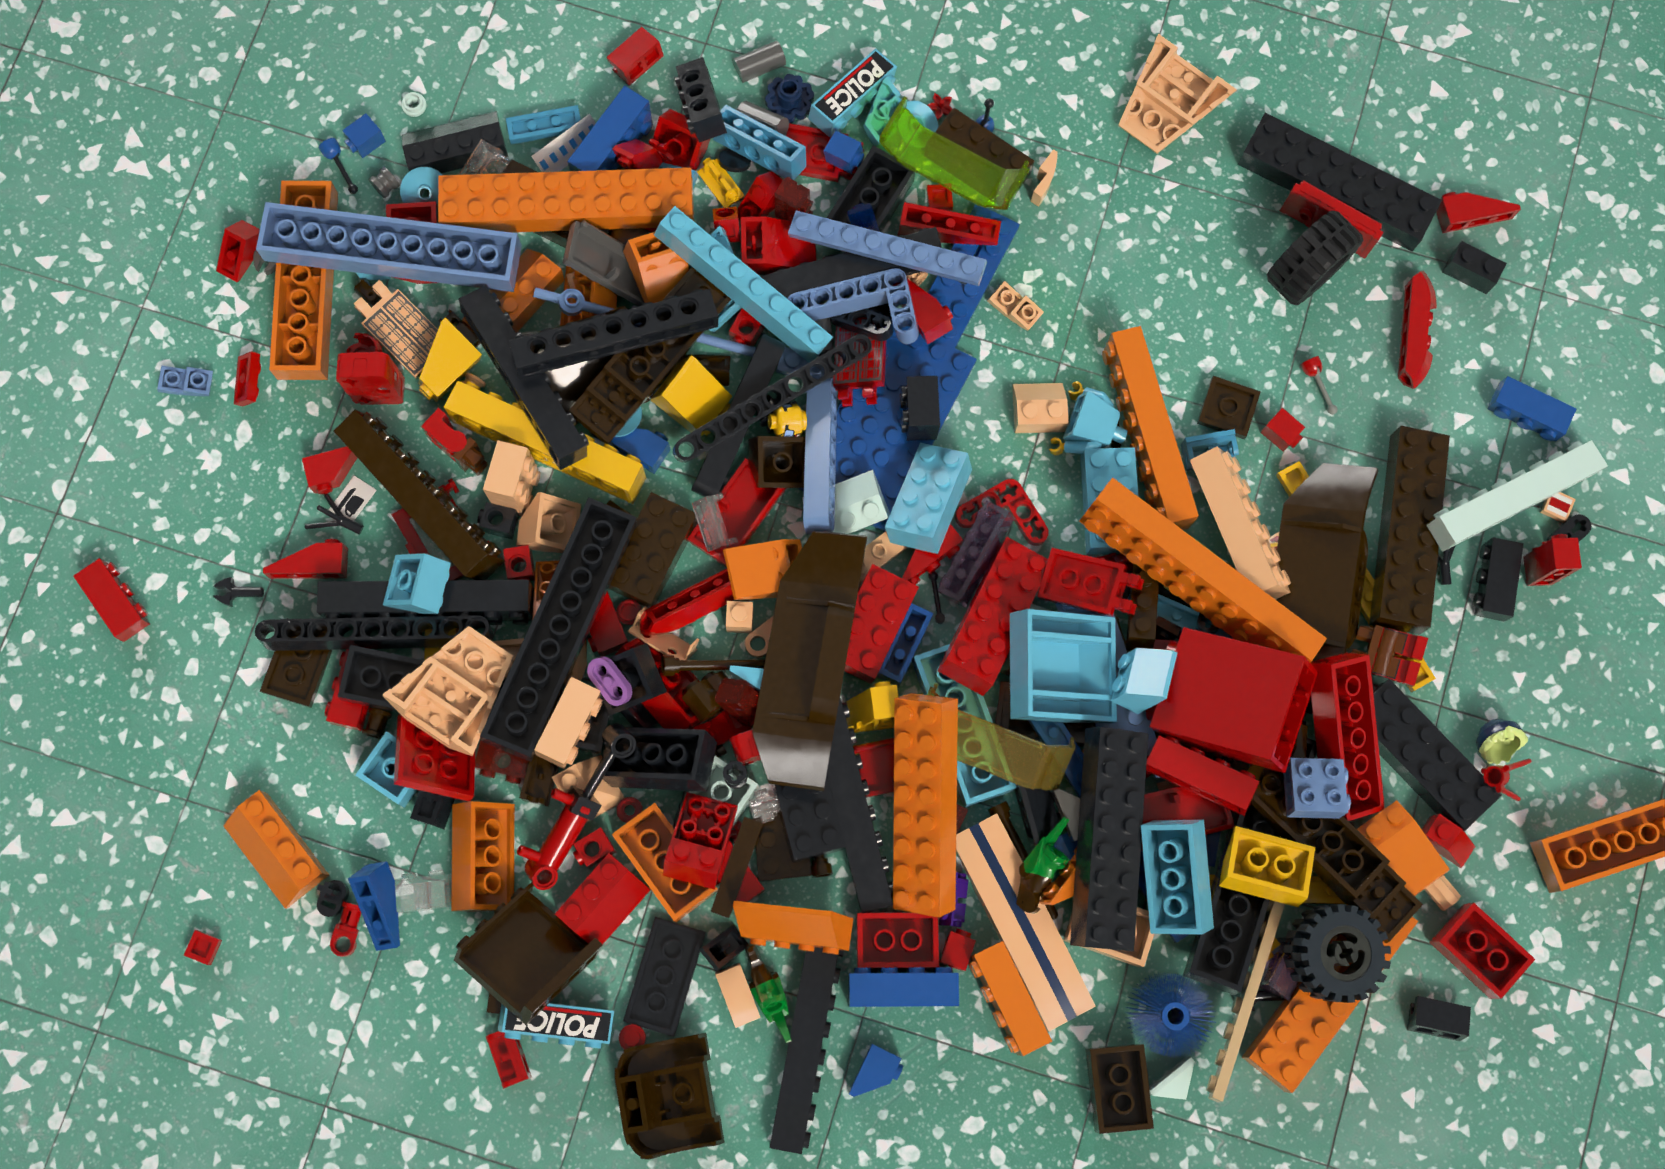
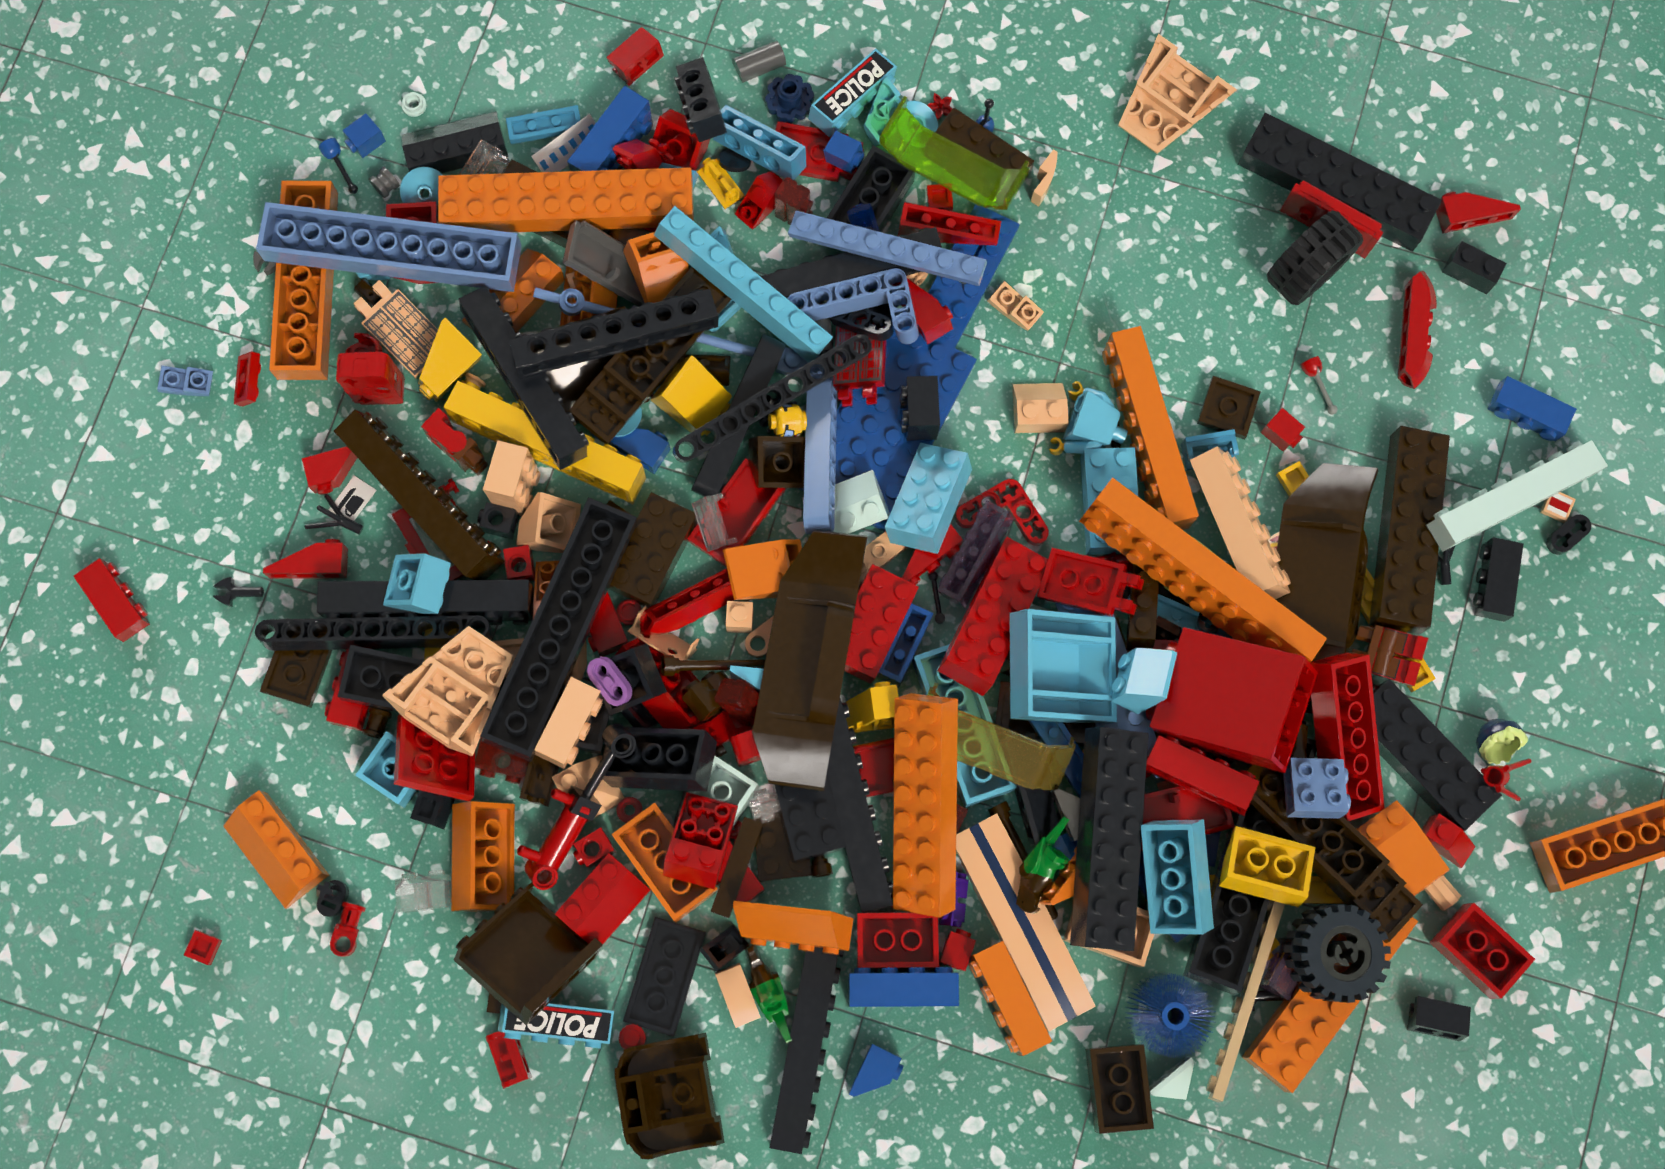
red slope [216,220,260,282] -> none
blue slope [348,861,400,951] -> none
dark brown bar [438,309,481,348] -> none
red brick [712,206,741,242] -> none
black bush [723,761,748,789] -> none
red brick [729,308,765,347] -> none
dark grey brick [737,101,789,135] -> none
red slope [741,216,816,275] -> none
red brick [1523,534,1582,586] -> none

